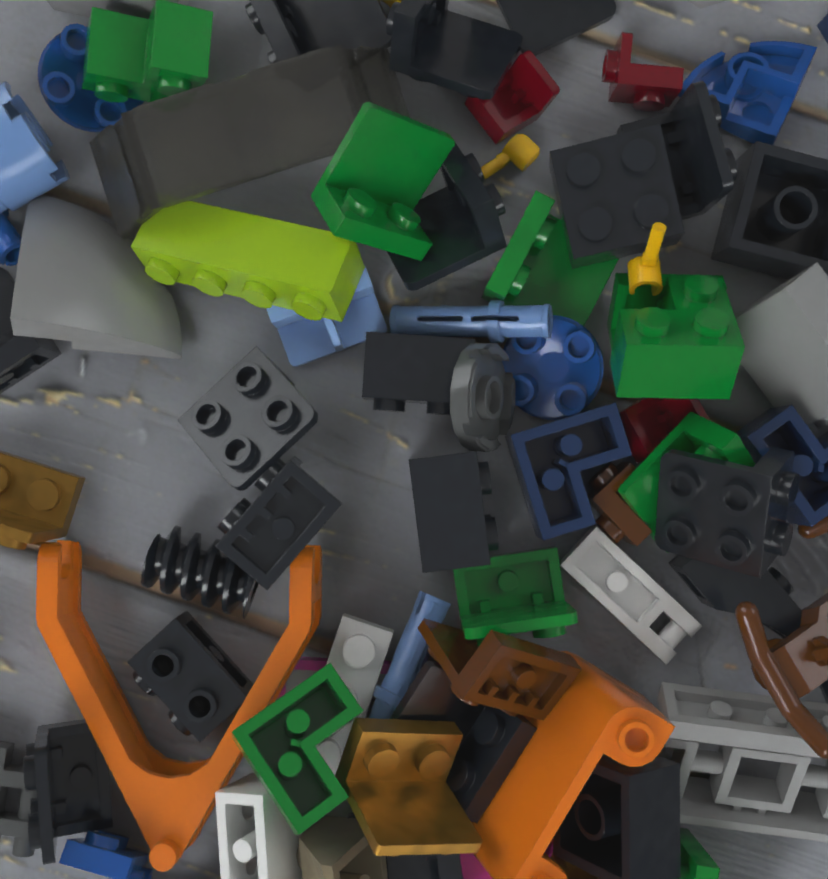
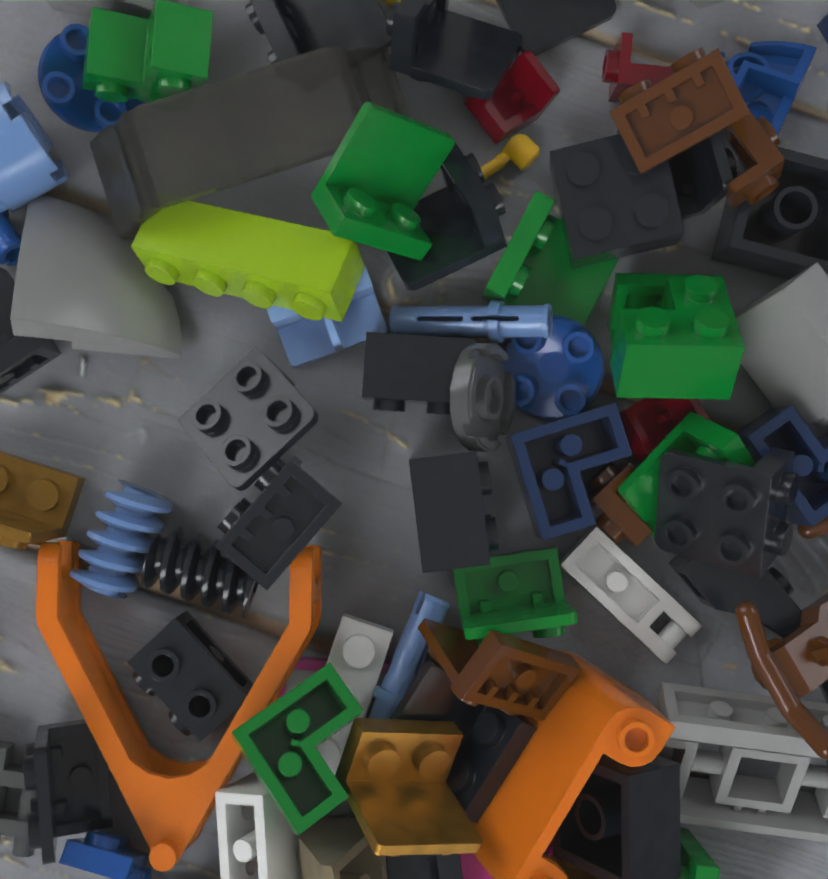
yellow hand [627,222,667,296] -> none
none -> medium blue piece [69,479,174,599]
none -> reddish brown bracket [609,47,750,174]
none -> reddish brown bracket [723,109,785,208]

